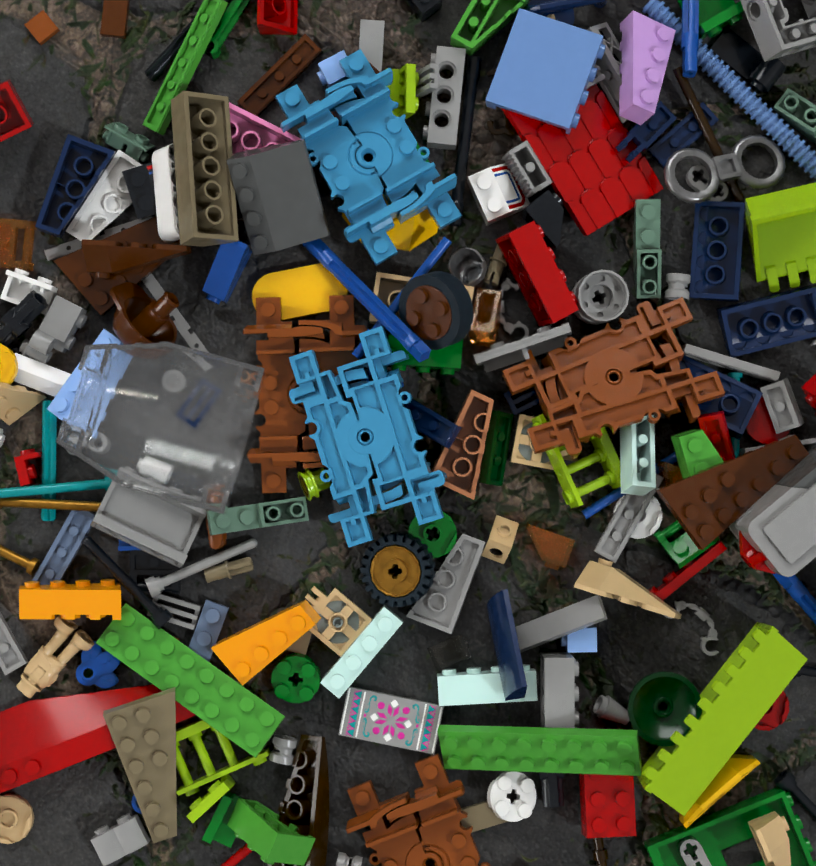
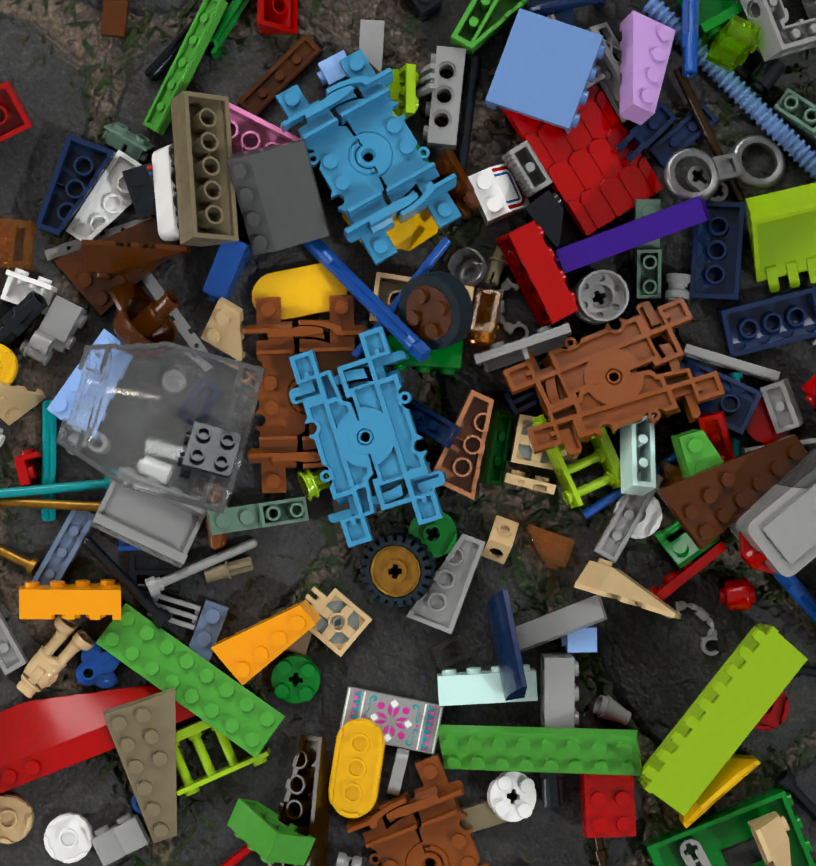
white piece [14,353,71,397] -> none
dark orange tile [24,10,60,46] -> none
lime plate [186,774,235,823] -> none
green panel [202,791,244,848] -> none
light grey wheel [269,734,298,765] -> none
light aqua brick [320,604,403,698] -> none
dark green dish [627,671,702,746] -> none
none -> white tile [43,812,94,864]
none -> bracket [177,421,241,479]
none -> tan wing [201,297,245,362]
none -> yellow tile [328,718,386,818]
none -> light grey beam [387,748,410,796]
none -> reddish brown hinge [434,150,480,219]
none -> tan wing [503,469,556,495]
none -> dark purple brick [555,195,711,274]
none -> clear neon green brick [706,14,761,72]
none -> red head [719,578,756,611]

